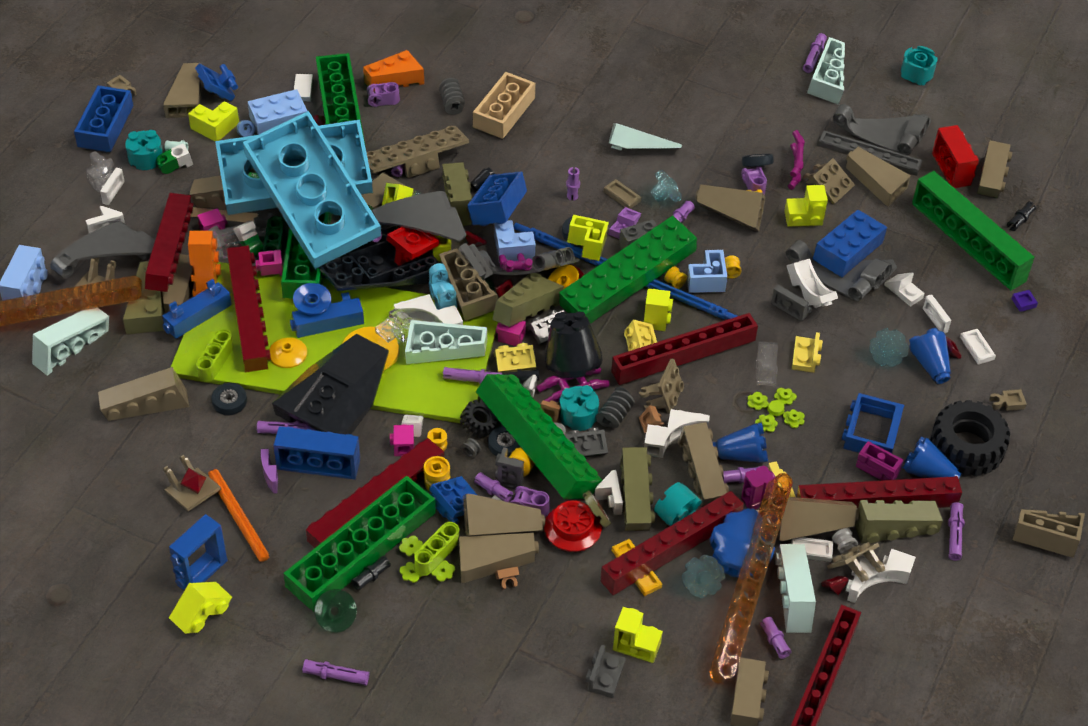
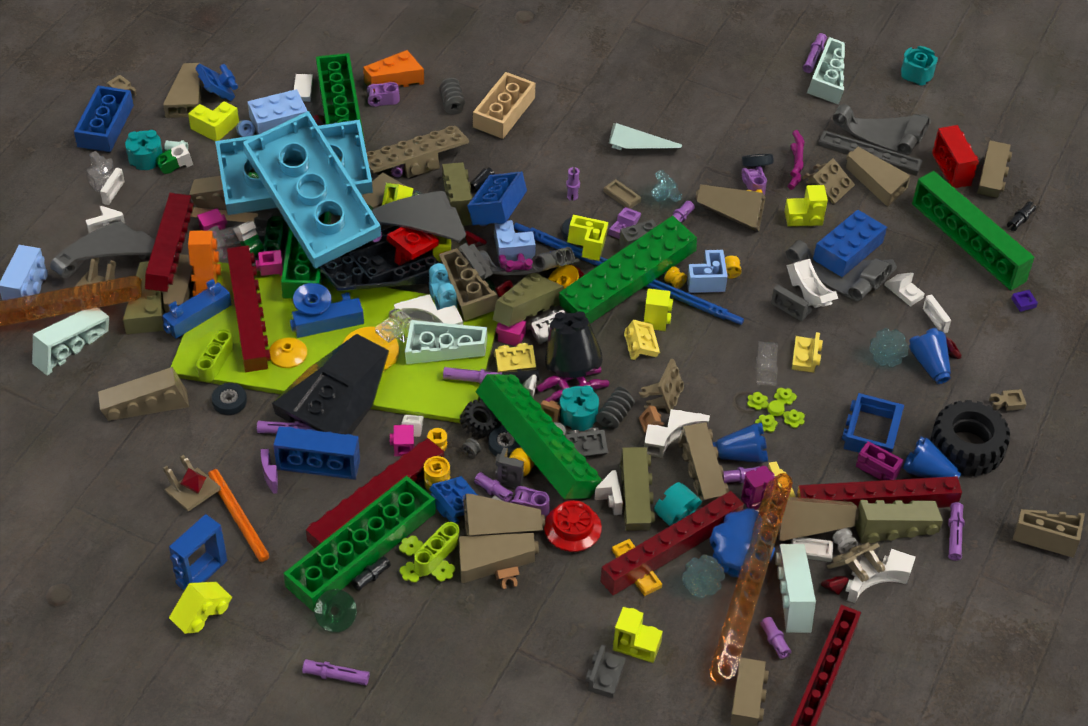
olive tile [583,490,611,528] -> none
dark red brick [611,313,758,385] -> none
white tile [960,329,996,364] -> none

